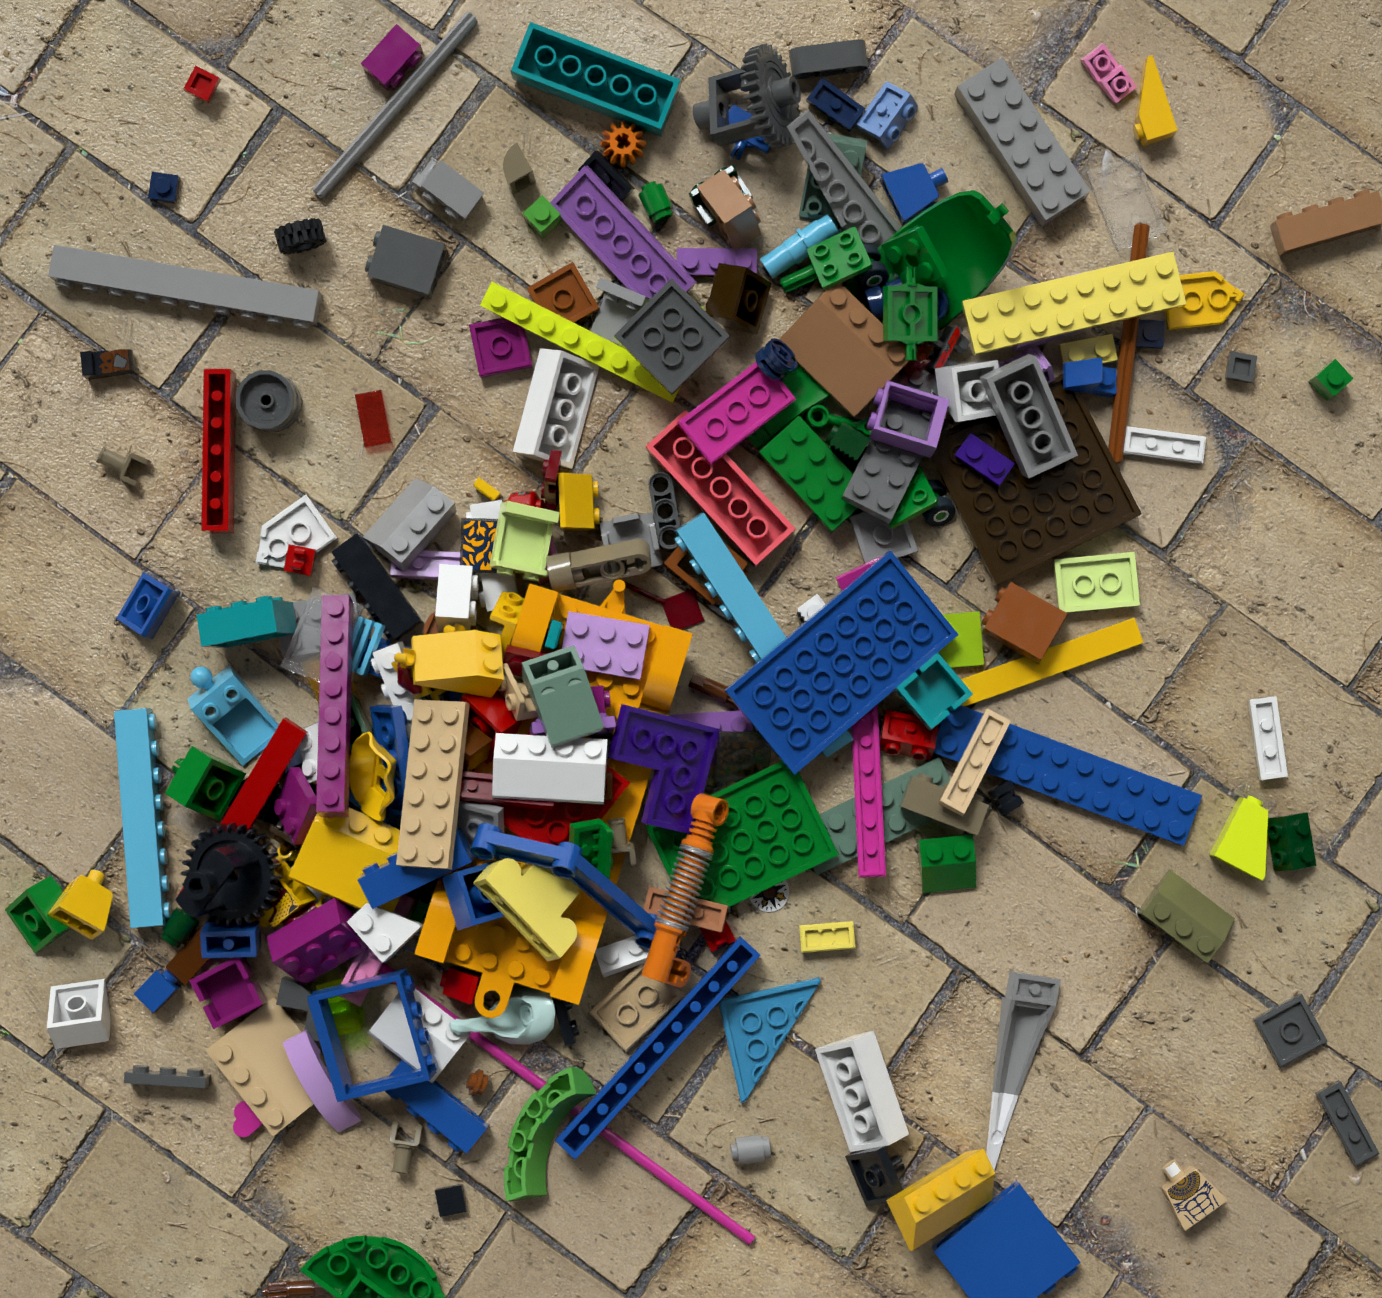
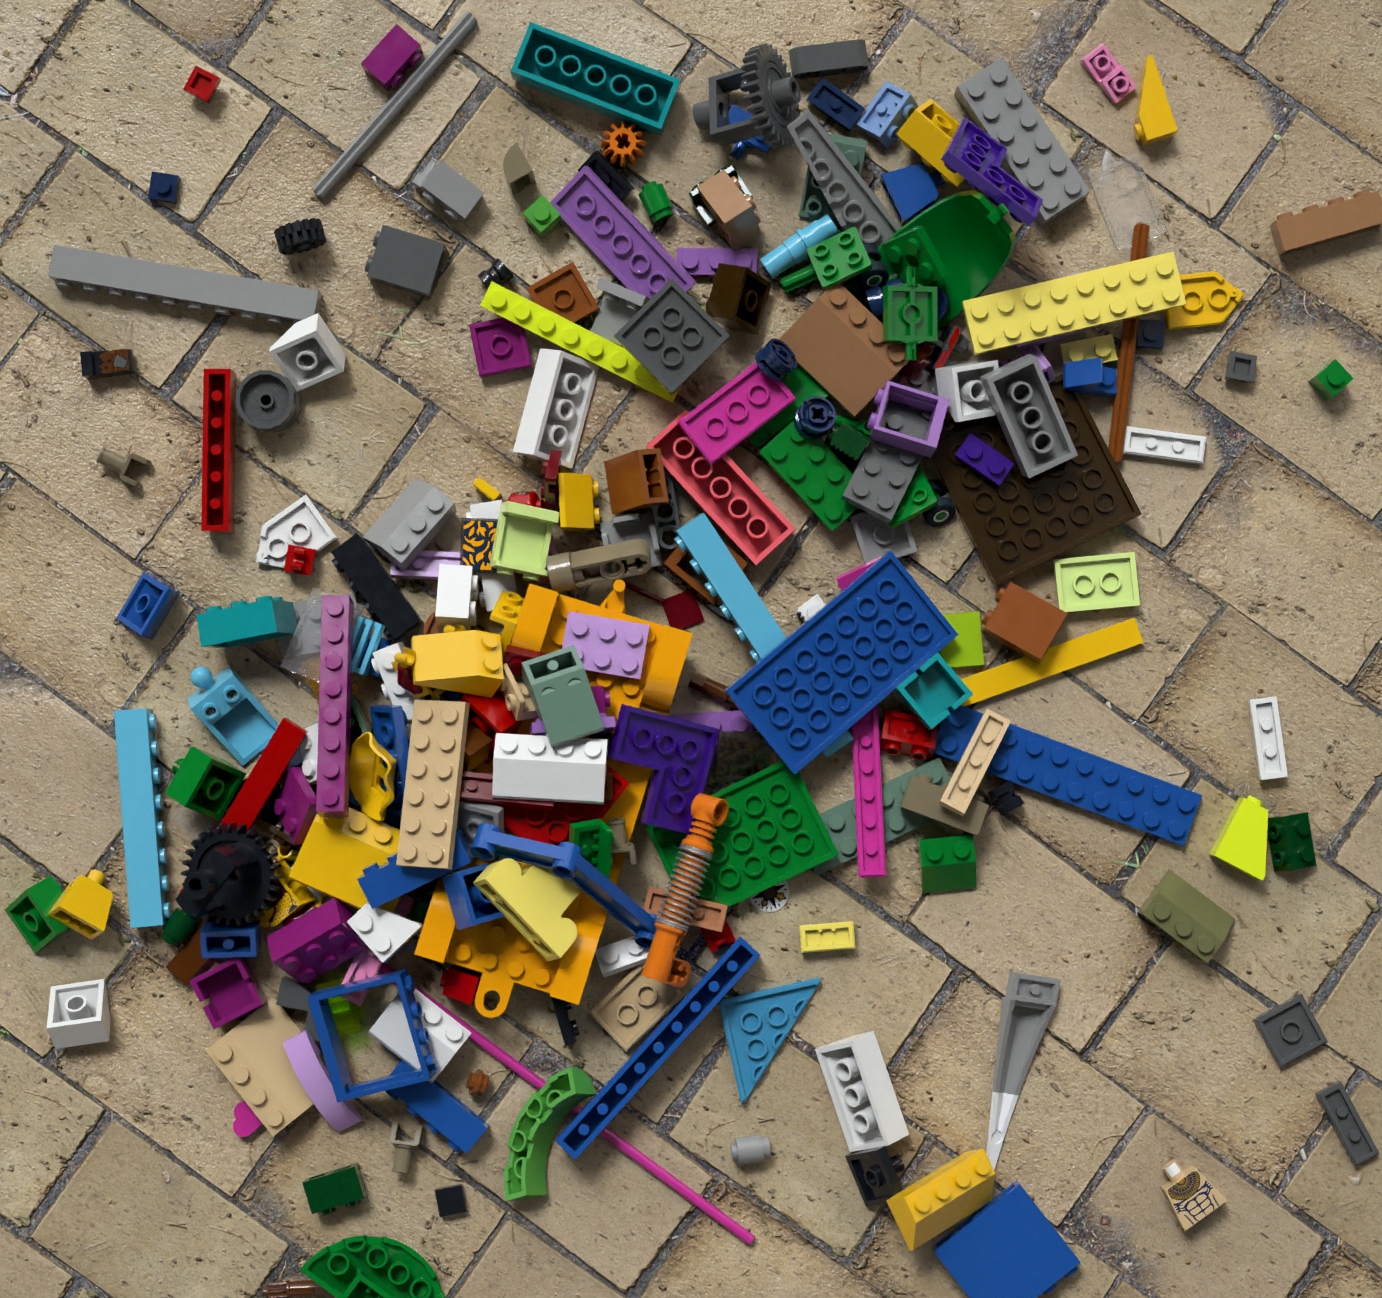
dark grey plate [124,1065,211,1088] -> none
blue brick [134,968,181,1013] -> none
clear red tile [355,390,392,448] -> none
light aqua hat [449,986,555,1045] -> none
teal tile [545,620,564,650] -> none
none -> white slope [269,313,346,392]
none -> dark green brick [302,1163,367,1216]
none -> black wheel [477,258,515,289]
none -> dark orange brick [604,448,669,514]
none -> dark blue wheel [794,396,836,439]
none -> yellow brick [896,99,966,187]
none -> dark purple plate [941,117,1043,226]

